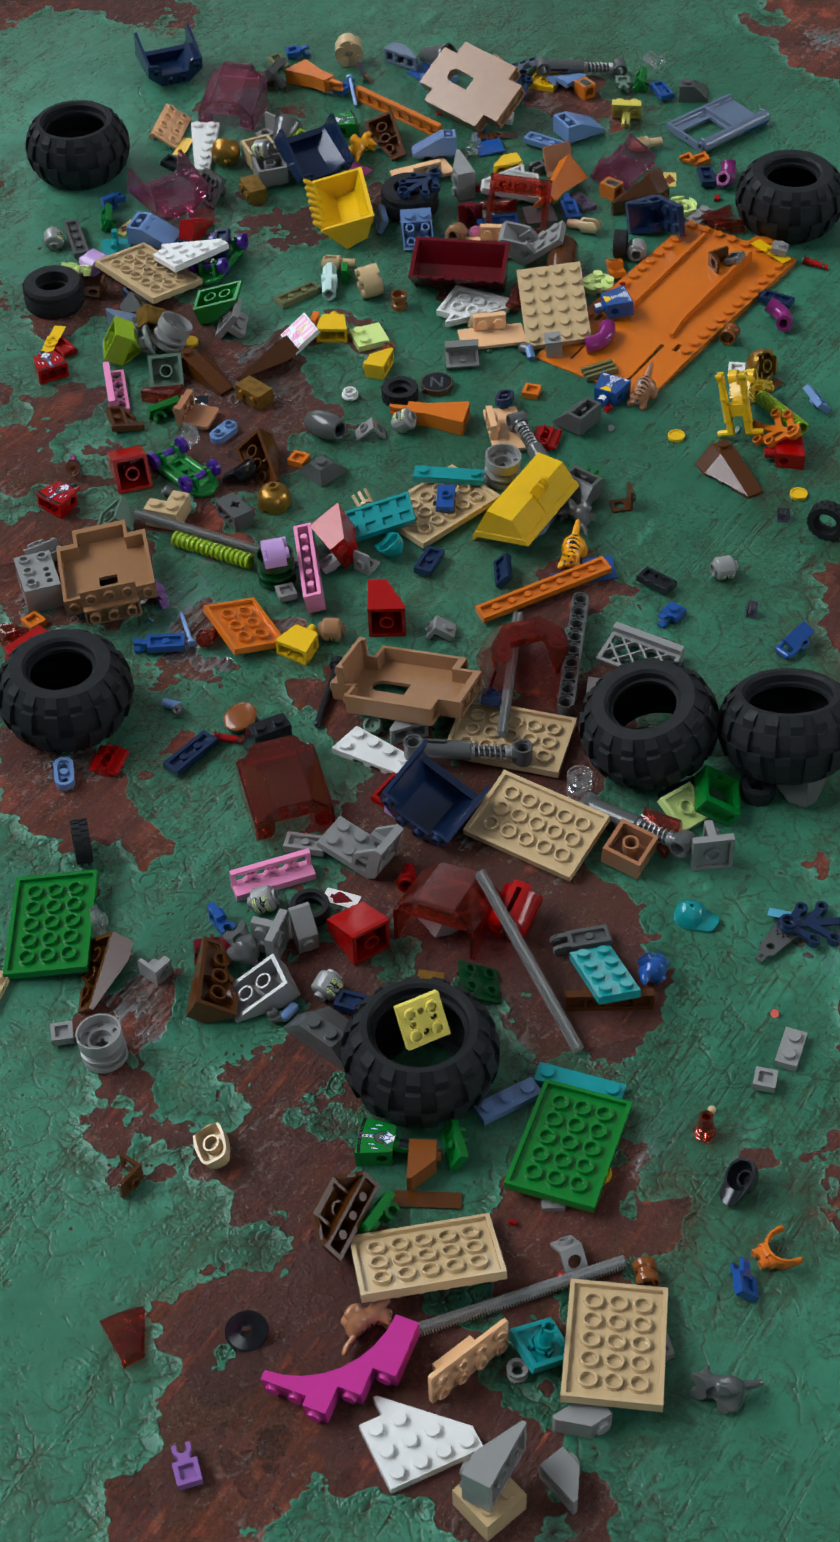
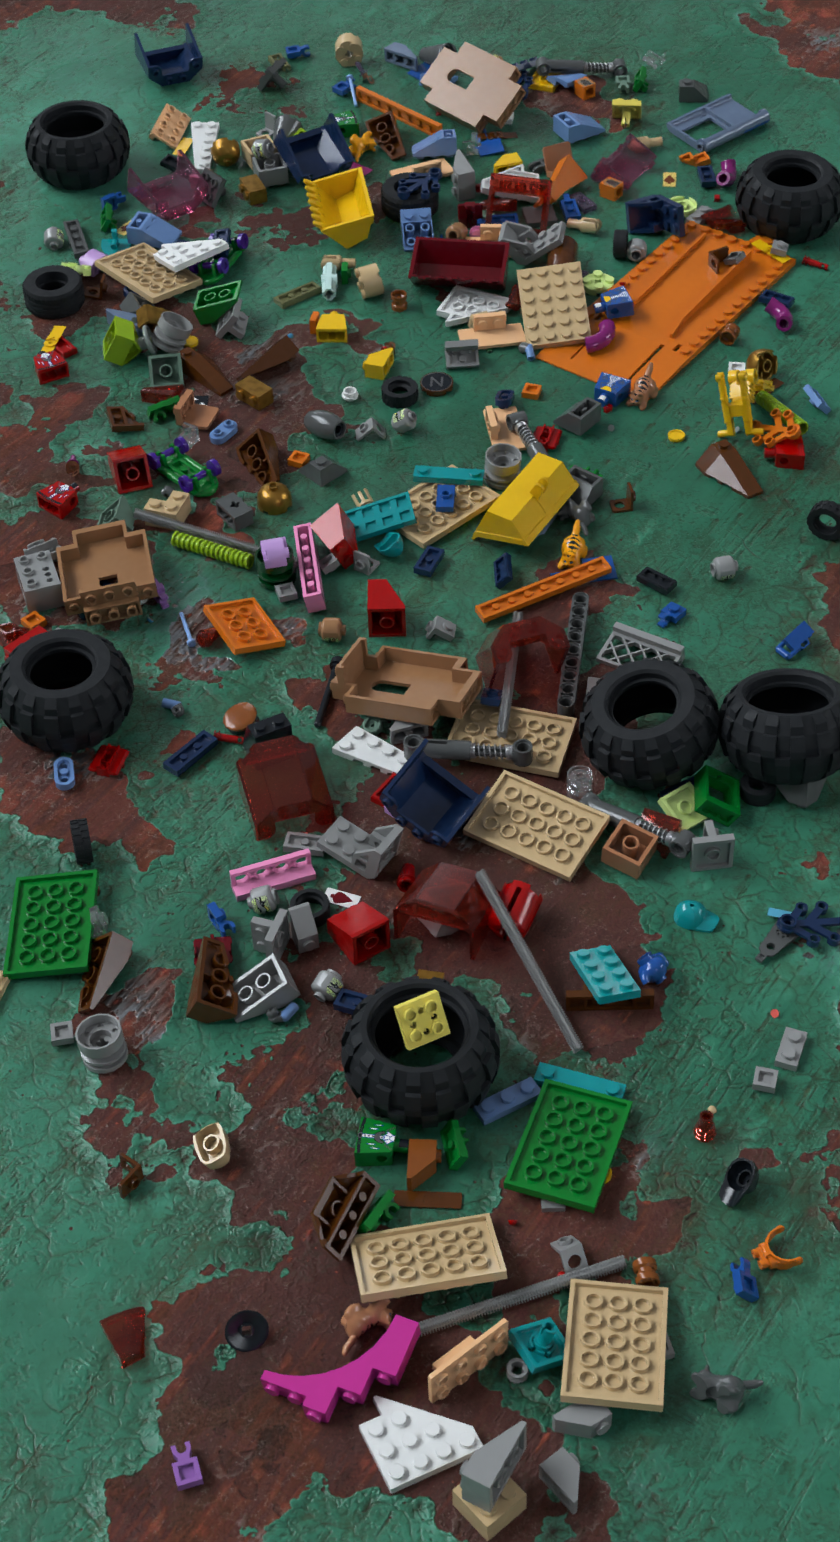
bright pink fence [102,362,131,412] -> none
blue plate [134,633,185,654] -> none
light grey panel [137,956,173,986] -> none
red slope [178,218,213,241] -> none
clear pink windscreen [198,61,269,130] -> none
black cap [222,458,256,482] -> none
dark grey animal [223,921,260,968] -> none
yellow torso [275,624,319,666] -> none
tile [281,313,321,354] -> none
dark grey wedge [284,1006,349,1072] -> none
orange piece [285,59,343,92] -> none
yellowish green plate [348,322,390,352] -> none
medium blue plate [374,204,389,234] -> none
orange piece [389,401,470,436] -> none
dark green hinge [458,960,501,1005] -> none
medium blue plate [523,131,565,149] -> none
light grey brick [544,331,563,358] -> none
dark grey hinge [549,924,613,956] -> none
olive tile [581,359,618,382] -> none
orange slope [605,258,626,279] -> none
reddish brown wedge [611,167,670,216] -> none
blue plate [650,80,674,101] -> none
piece [745,600,758,619] -> none
piece [776,508,790,522] -> none
yellow piece [790,487,808,501] -> none

